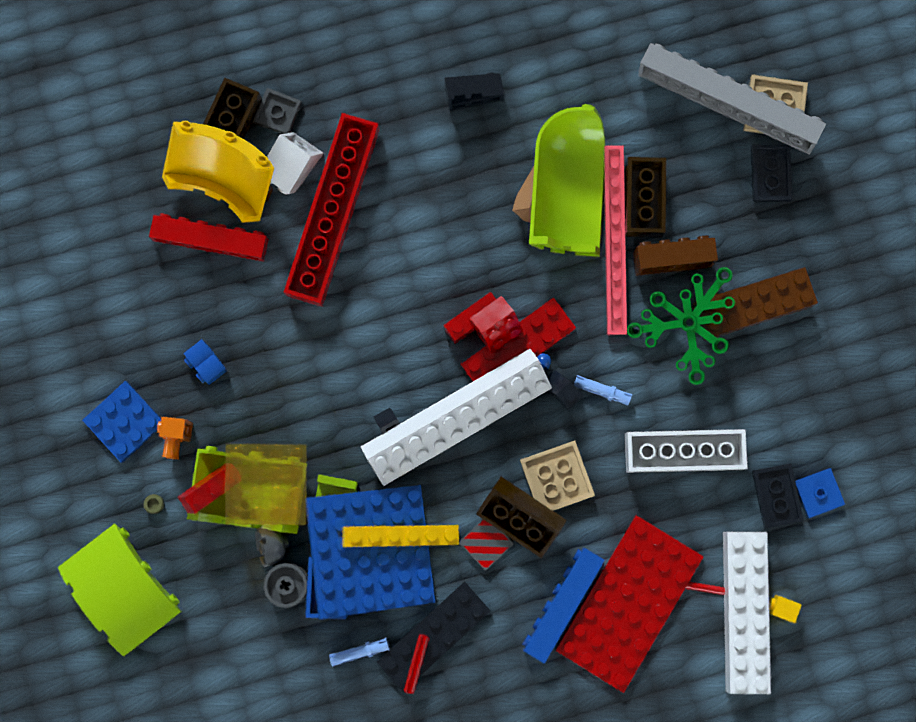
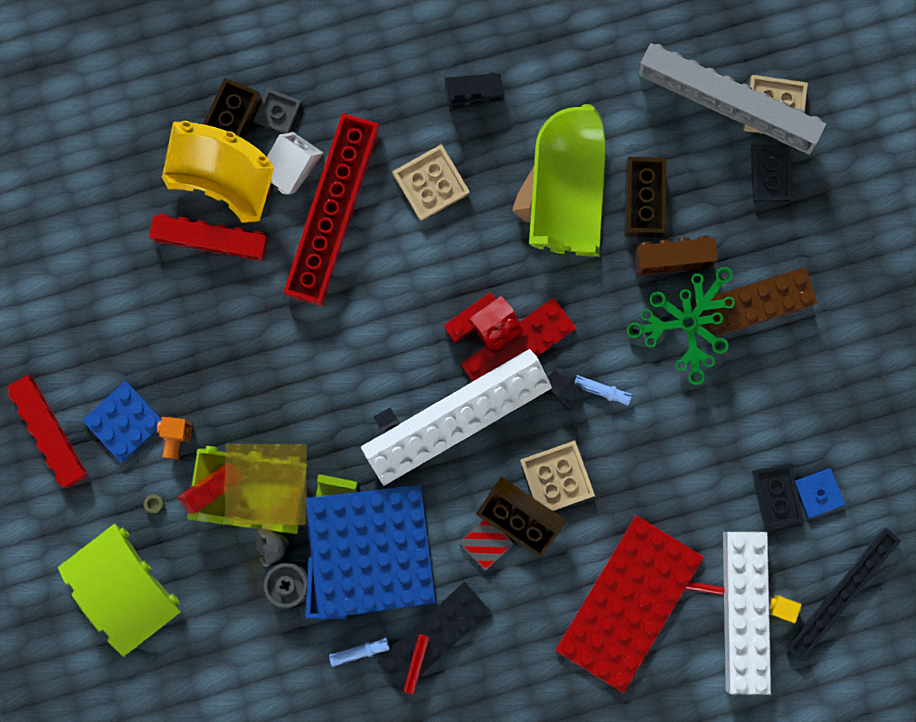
blue brick [184,339,228,385] -> none
yellow plate [342,525,459,547] -> none
blue brick [522,548,605,663] -> none
blue hinge [537,353,551,370] -> none
coral plate [604,146,627,335] -> none
white brick [625,429,747,473] -> none
none -> red brick [7,375,89,488]
none -> tan plate [392,144,470,221]
none -> black plate [785,528,901,661]

